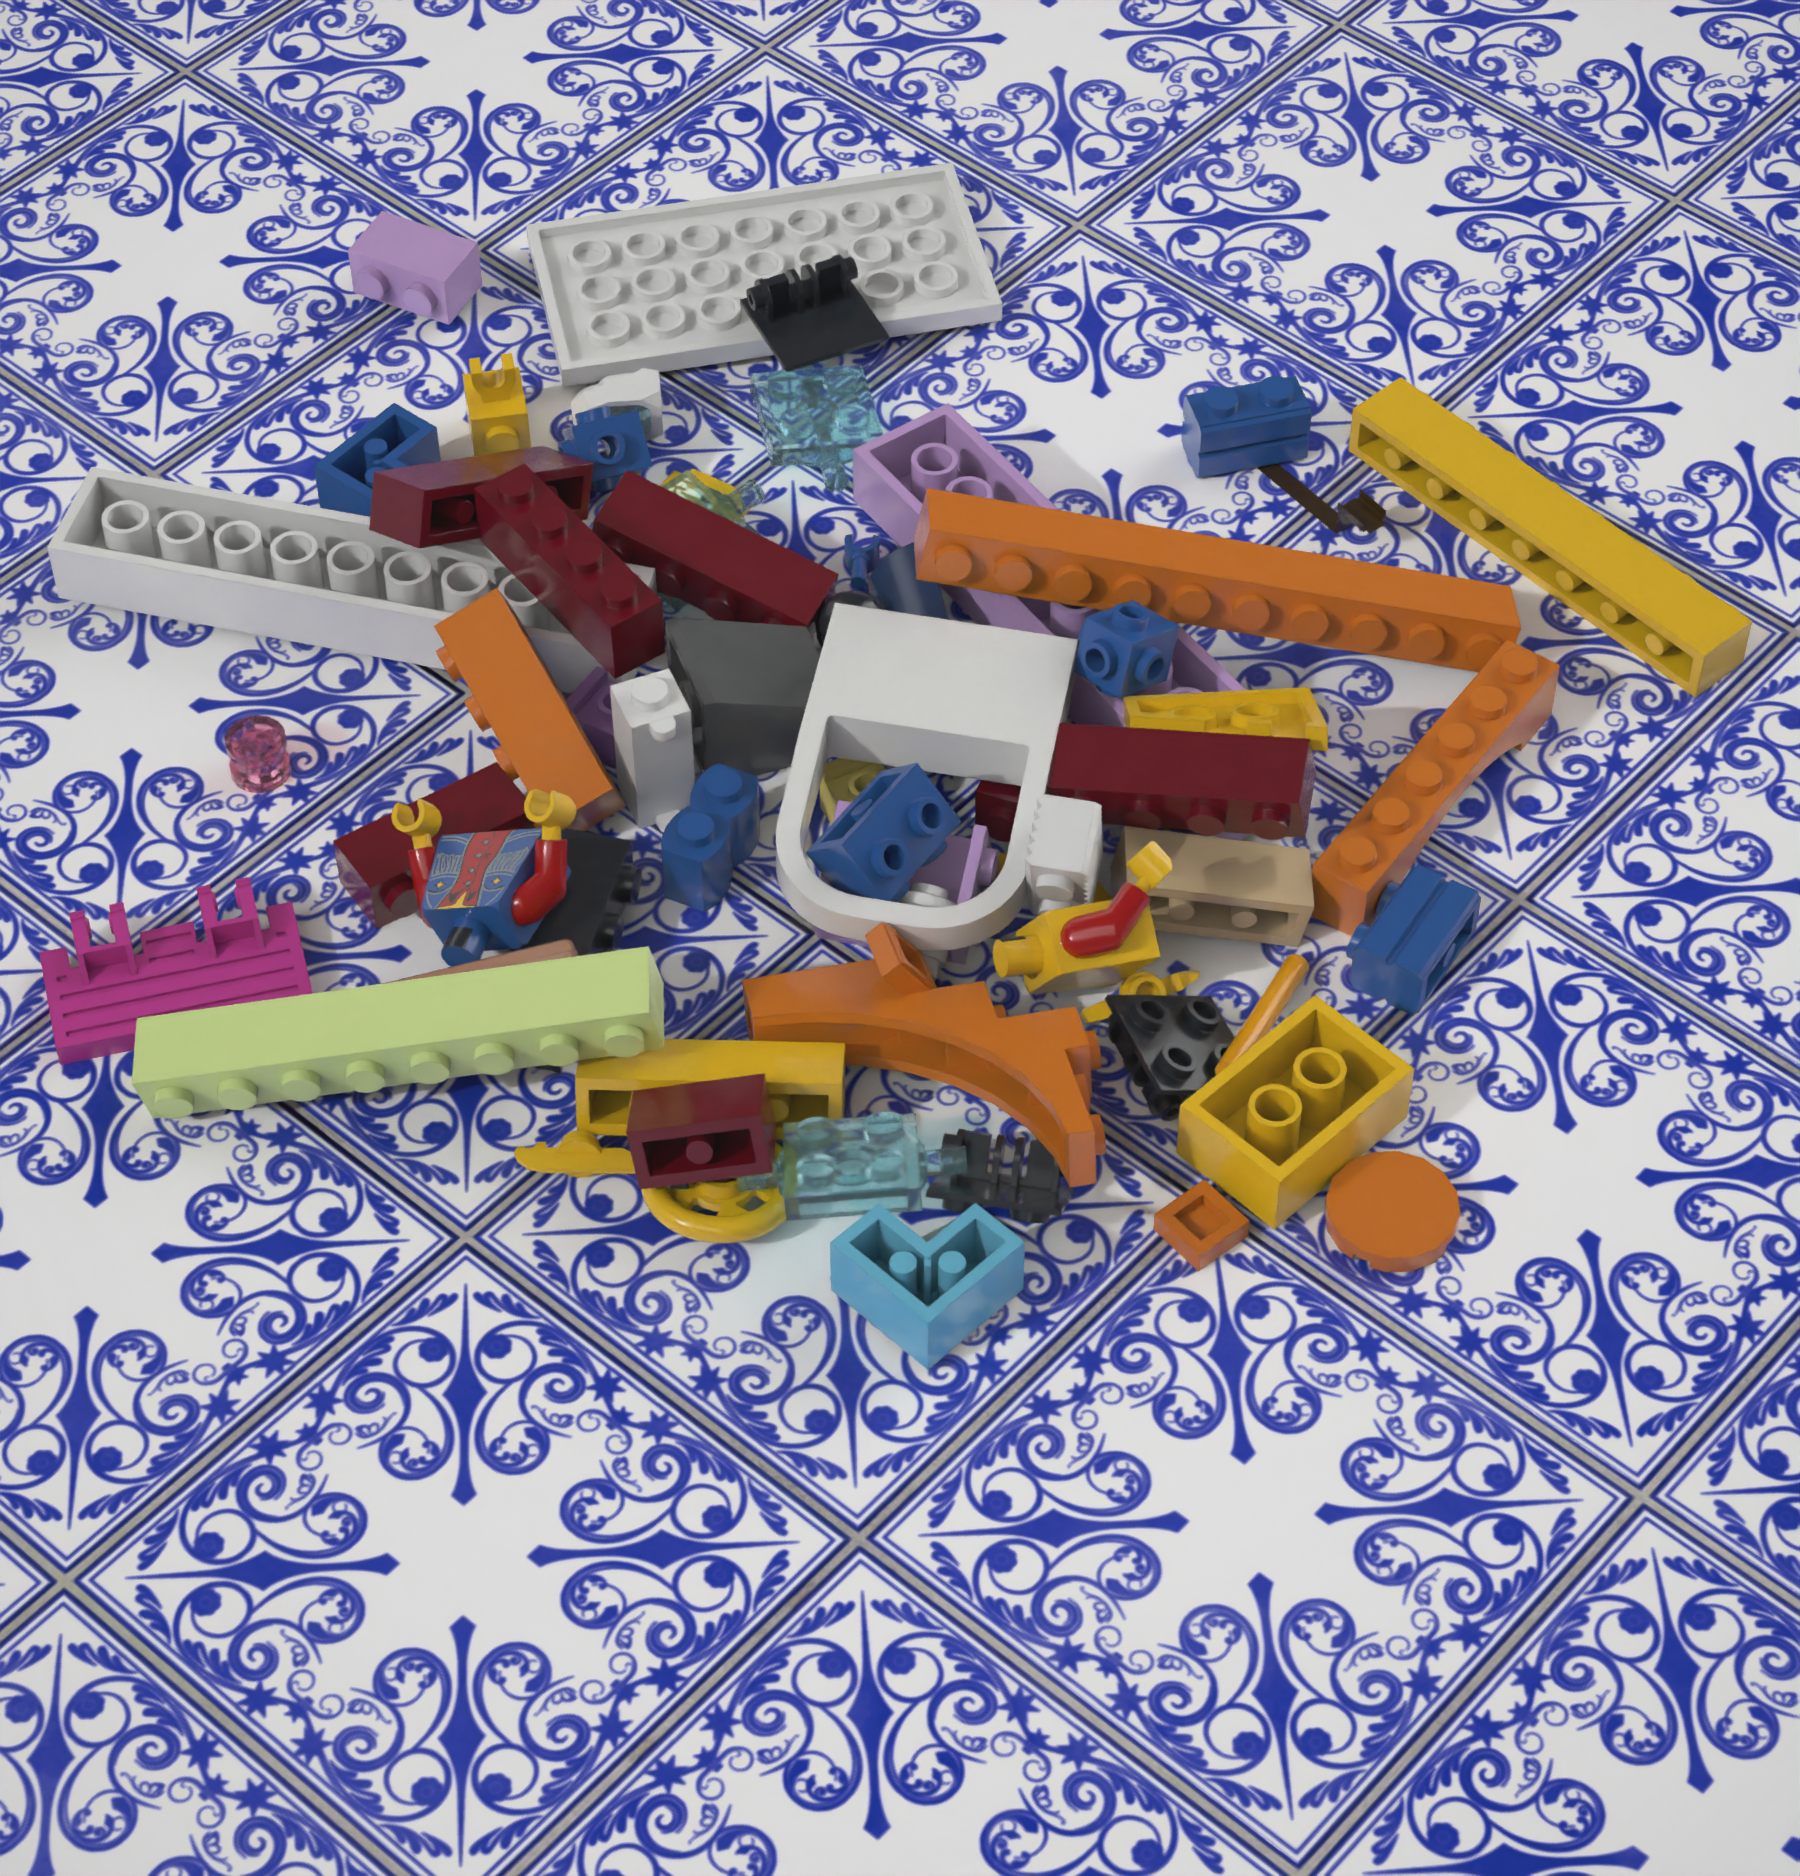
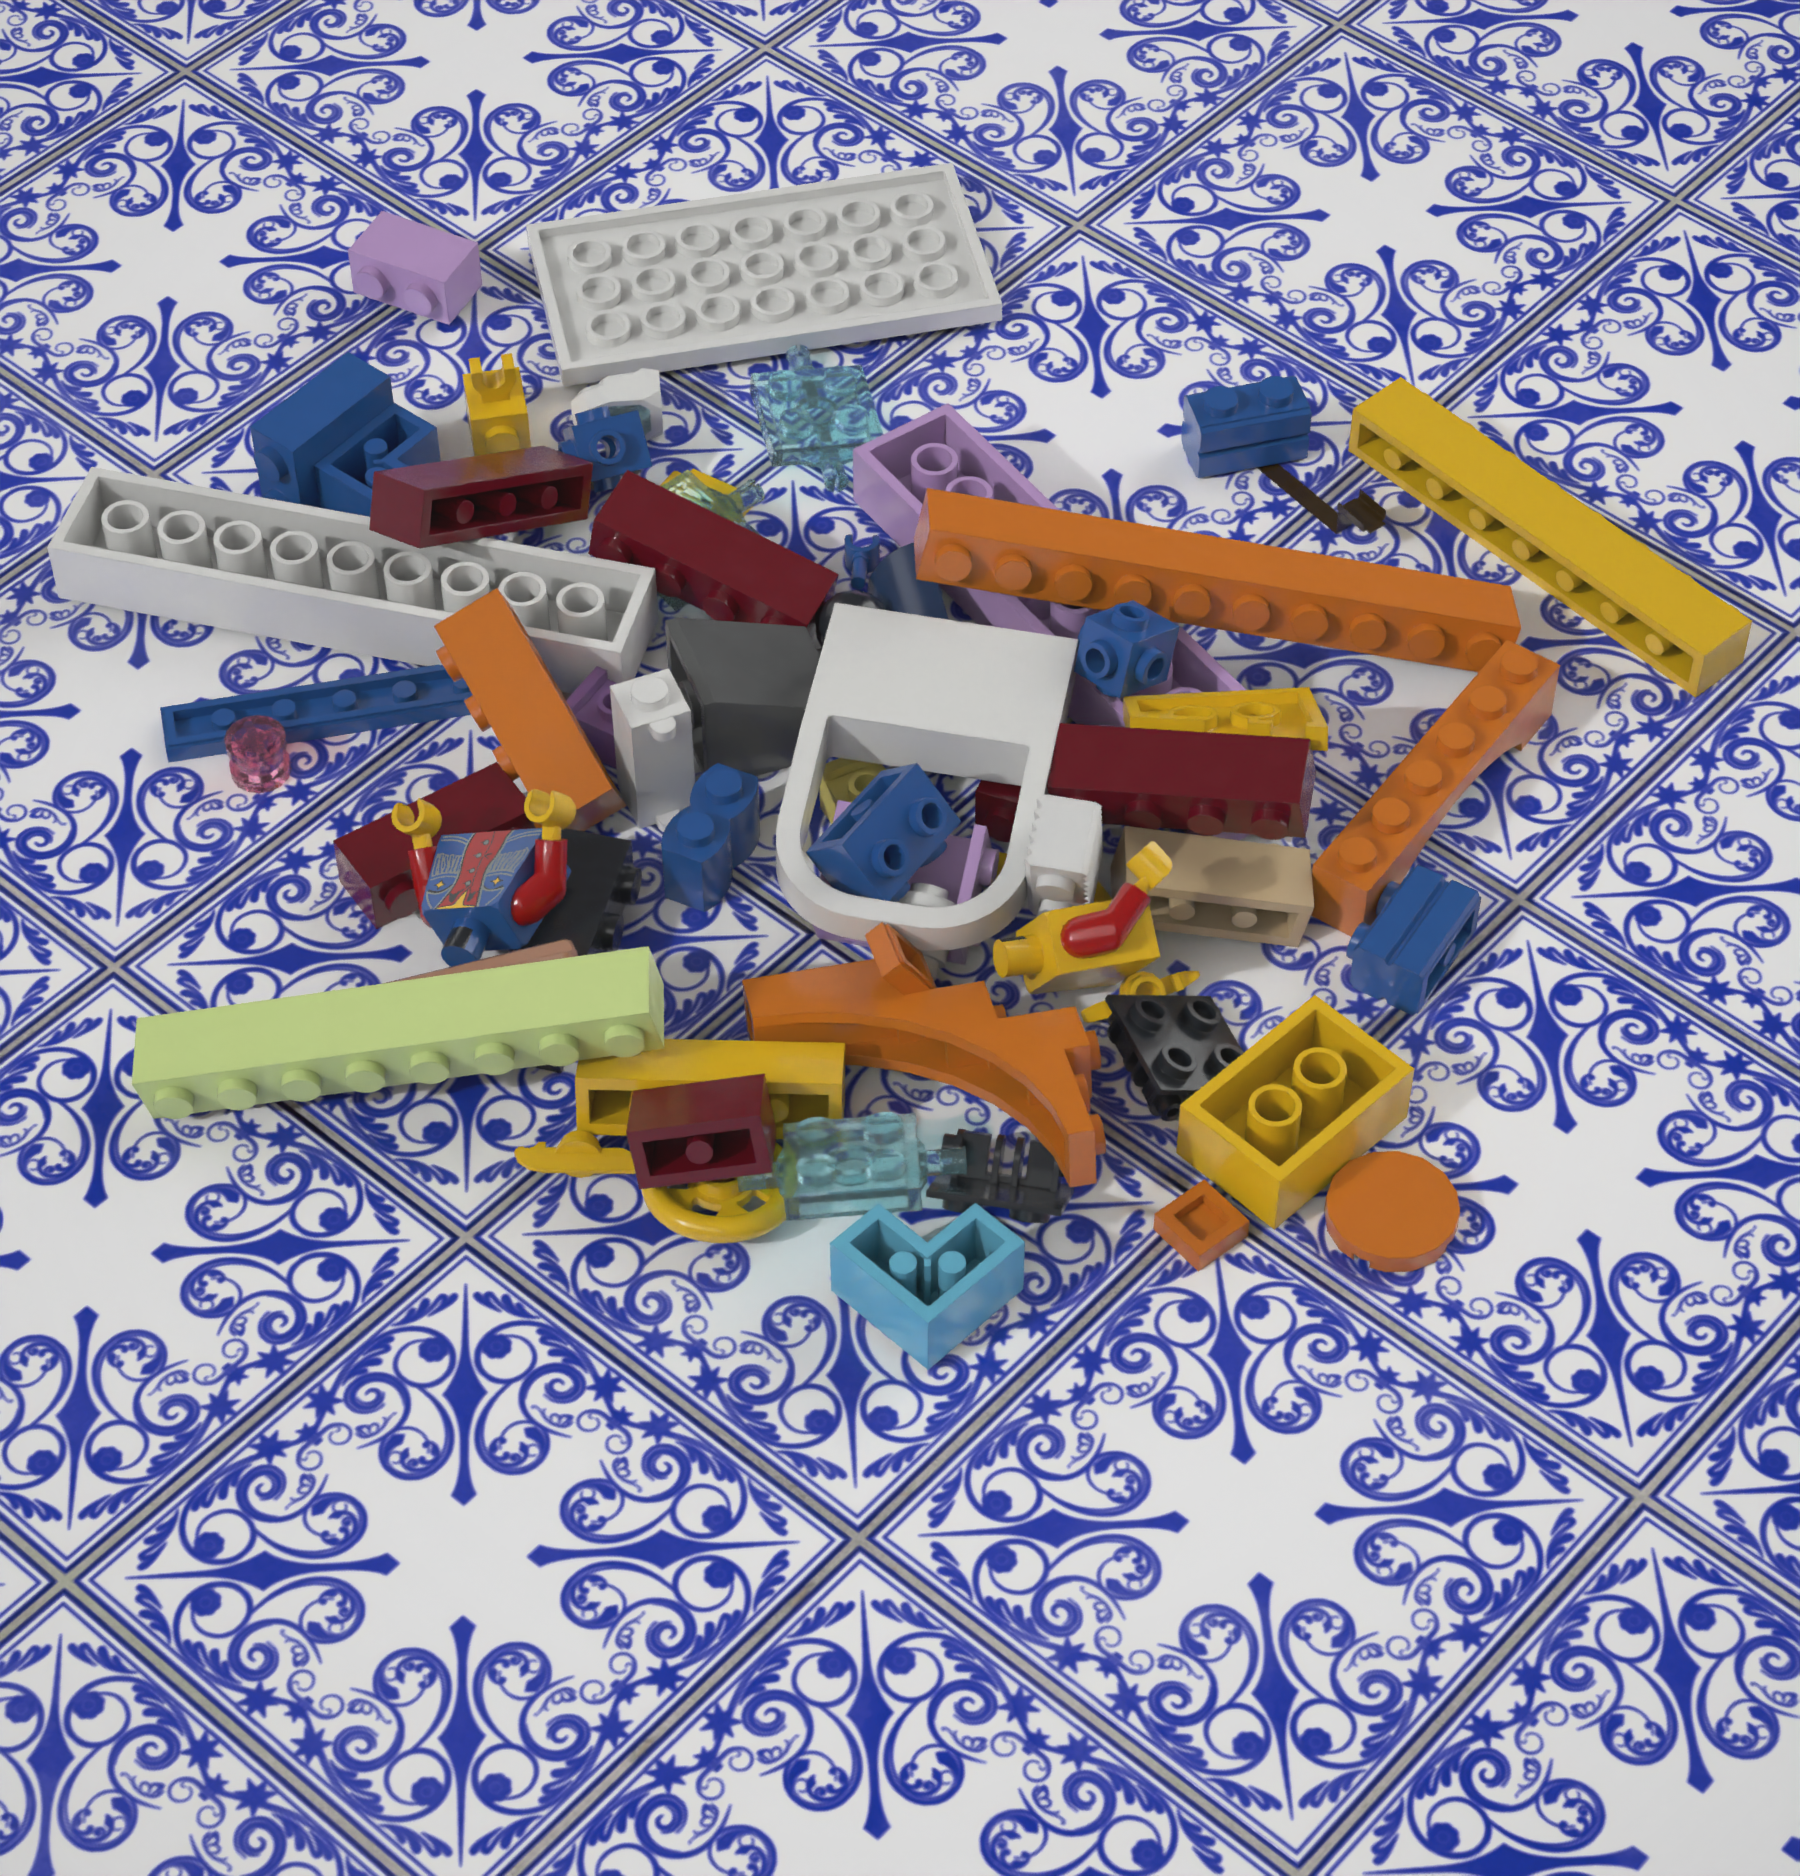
dark pink hinge [39,877,313,1065] -> none
dark red brick [474,463,666,679] -> none
black hinge [740,254,889,373] -> none
light orange bar [1215,954,1309,1075] -> none
none -> blue tile [160,664,473,763]
none -> blue brick [250,352,394,508]

